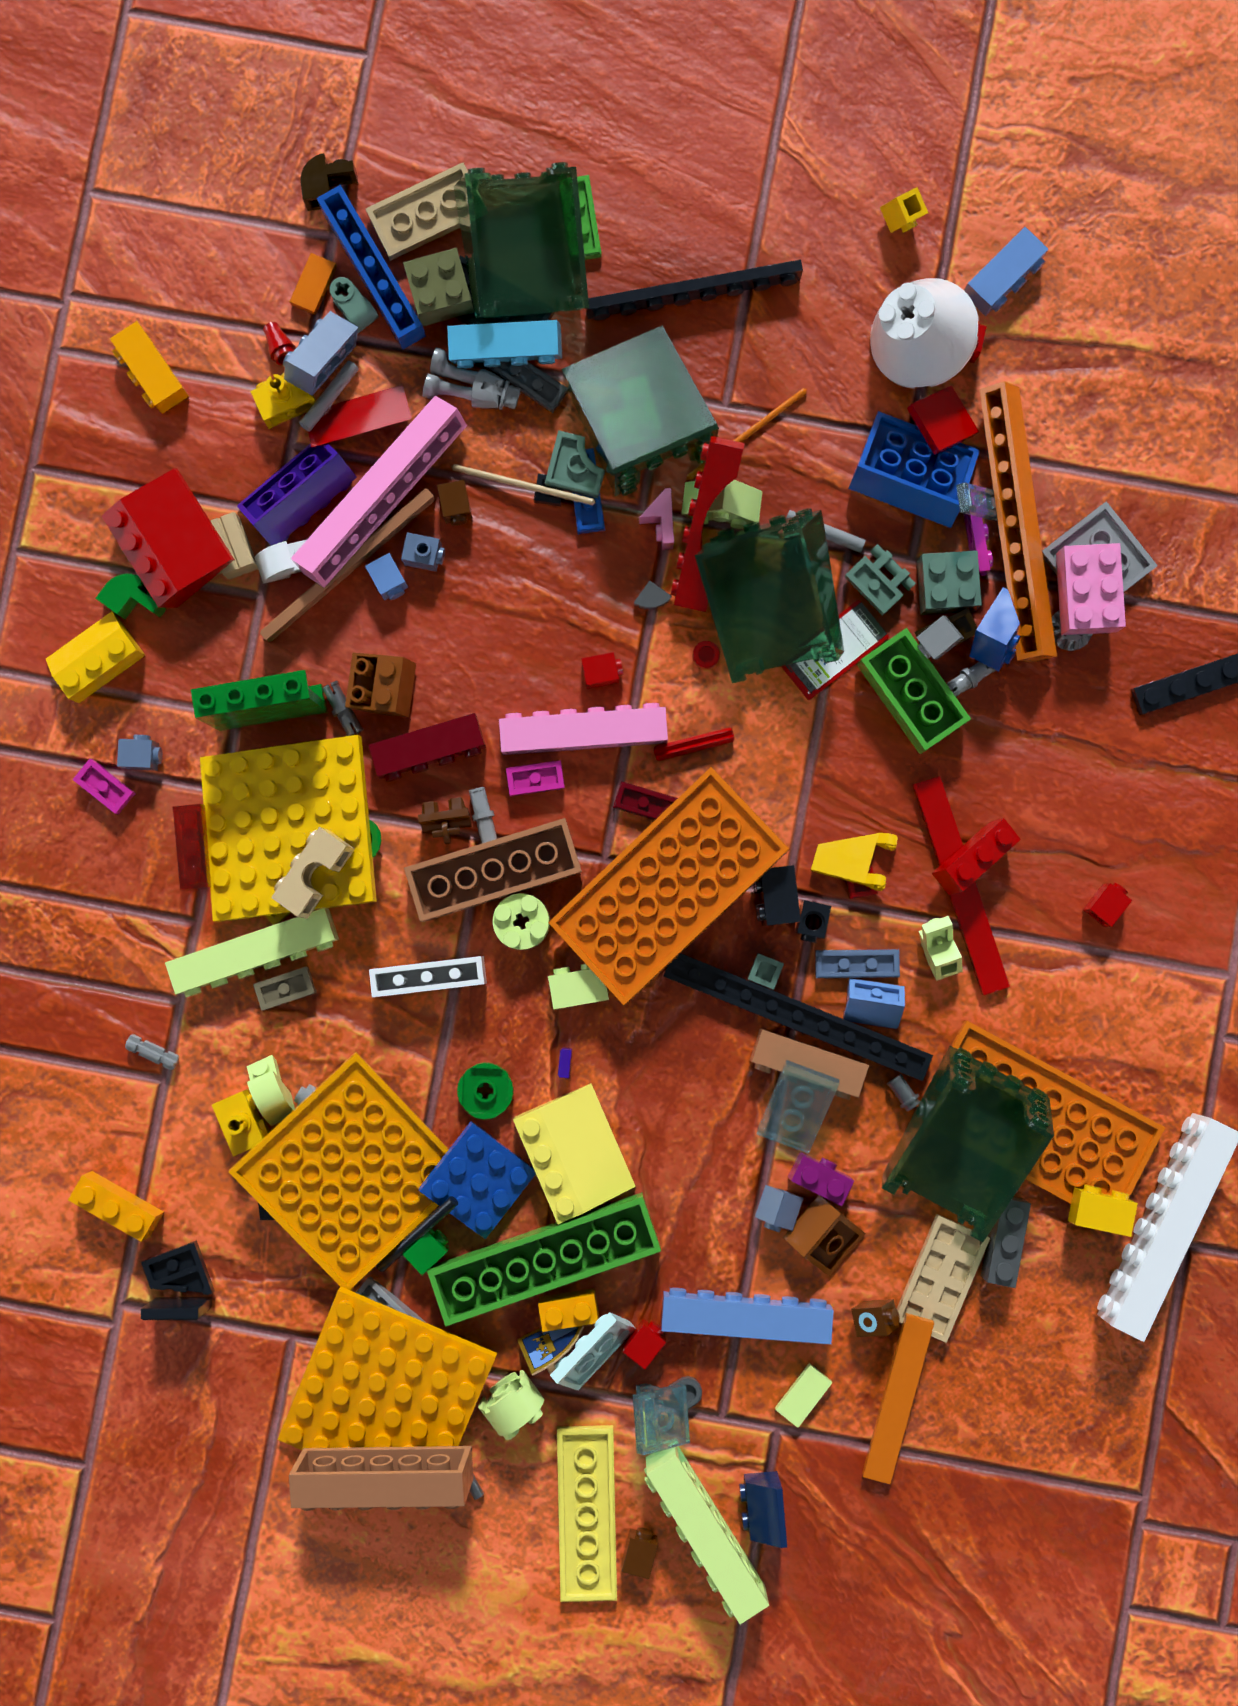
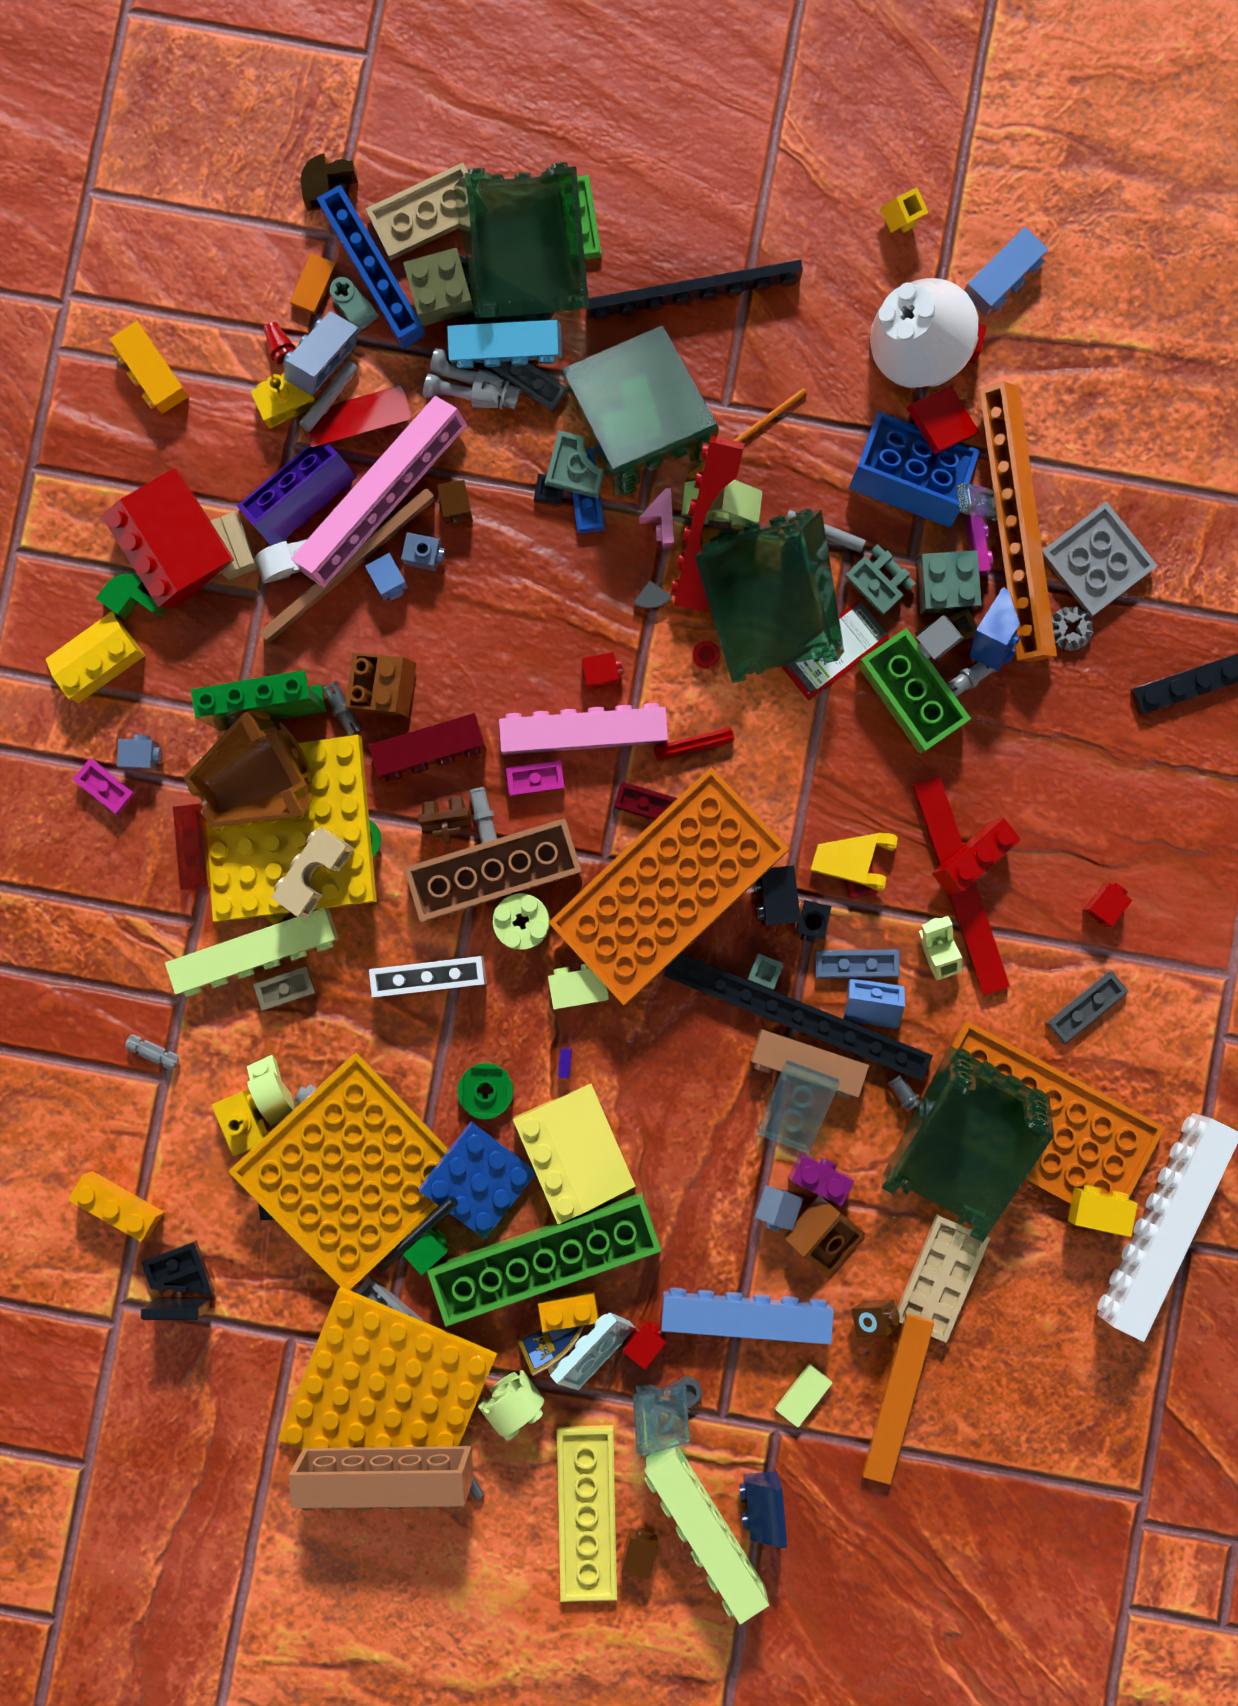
tan axle [451,464,596,505] -> none
dark grey brick [981,1193,1031,1288] -> none
bright pink brick [1056,543,1126,635] -> none
none -> dark orange cone [183,710,312,827]
none -> dark grey tile [1045,970,1129,1045]

